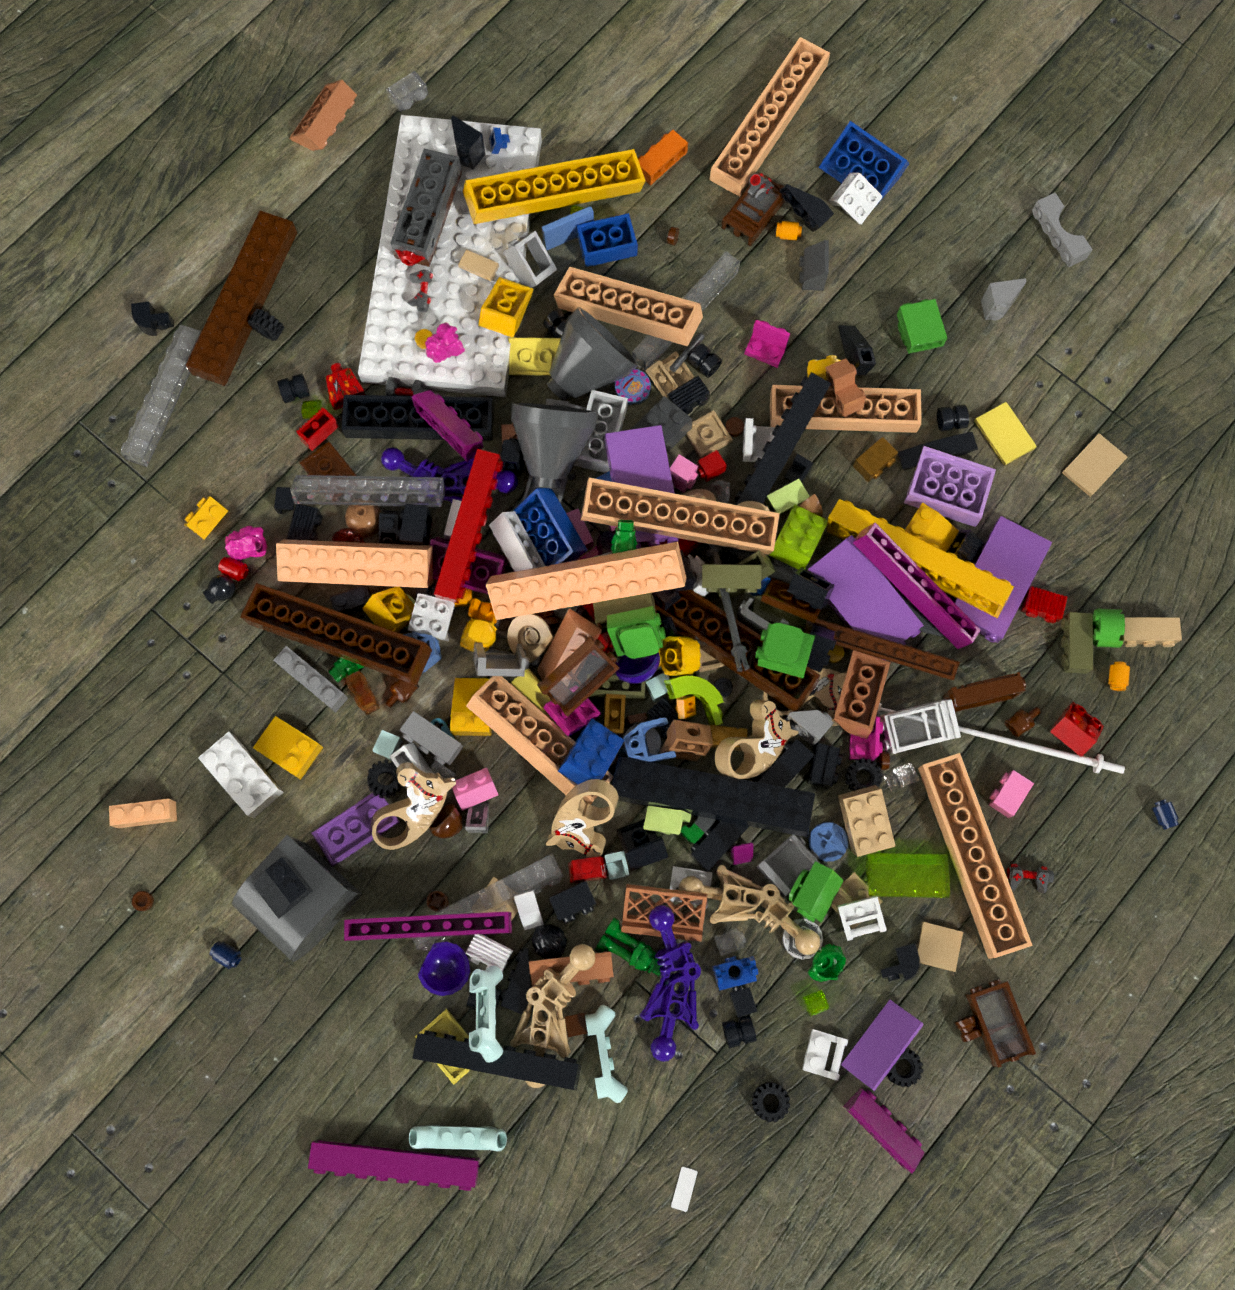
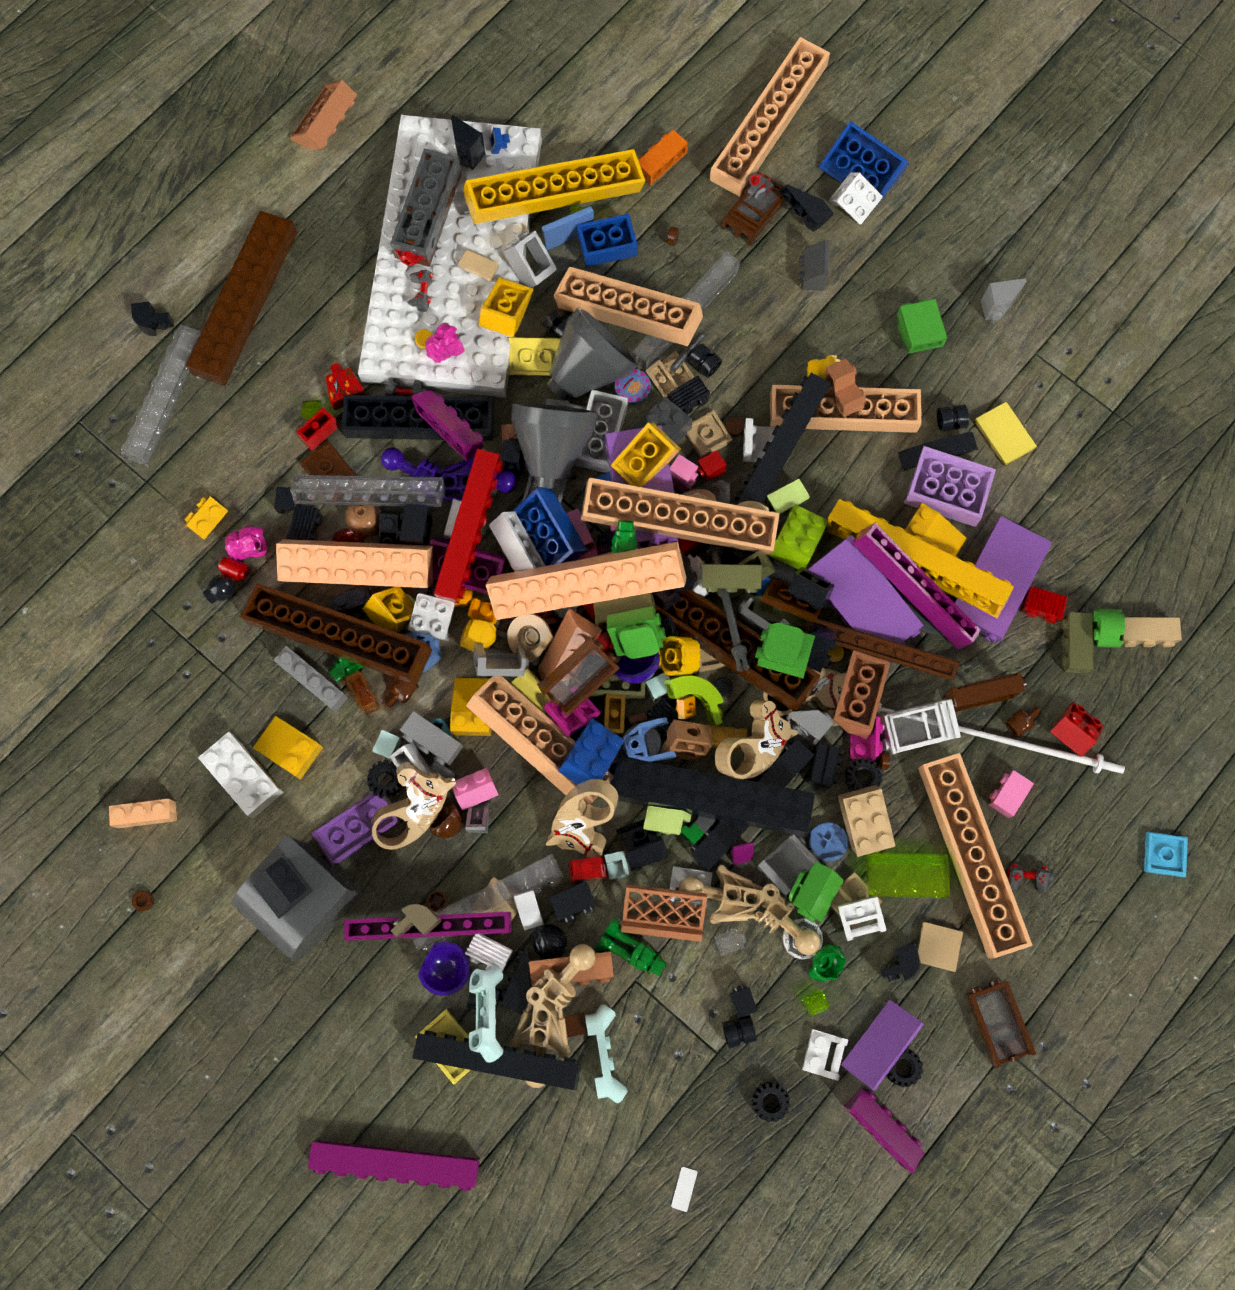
dark blue brick [209,941,241,969] -> none
black tyre [248,309,284,341] -> none
black wheel [277,373,310,404] -> none
clear brick [386,71,428,112] -> none
light aqua plate [409,1125,507,1151] -> none
dark purple piece [640,905,701,1062] -> none
blue piece [712,956,758,991] -> none
dark pink bracket [744,320,790,368] -> none
light orange brick [776,221,802,241] -> none
black panel [785,454,814,483] -> none
medium nougat brick [799,494,823,517] -> none
black slope [838,325,876,375] -> none
pearl gold brick [853,437,898,482] -> none
clear bracket [884,762,920,792] -> none
black brick [946,529,984,563] -> none
reddish brown wheel [954,1015,982,1042] -> none
light grey arch [1032,193,1093,267] -> none
tan tile [1062,434,1127,497] -> none
light orange brick [1108,662,1130,691] -> none
dark blue brick [1152,799,1179,830] -> none
none -> dark tan brick [391,904,442,937]
none -> yellow slope [610,422,681,488]
none -> medium azure tile [1144,832,1188,877]

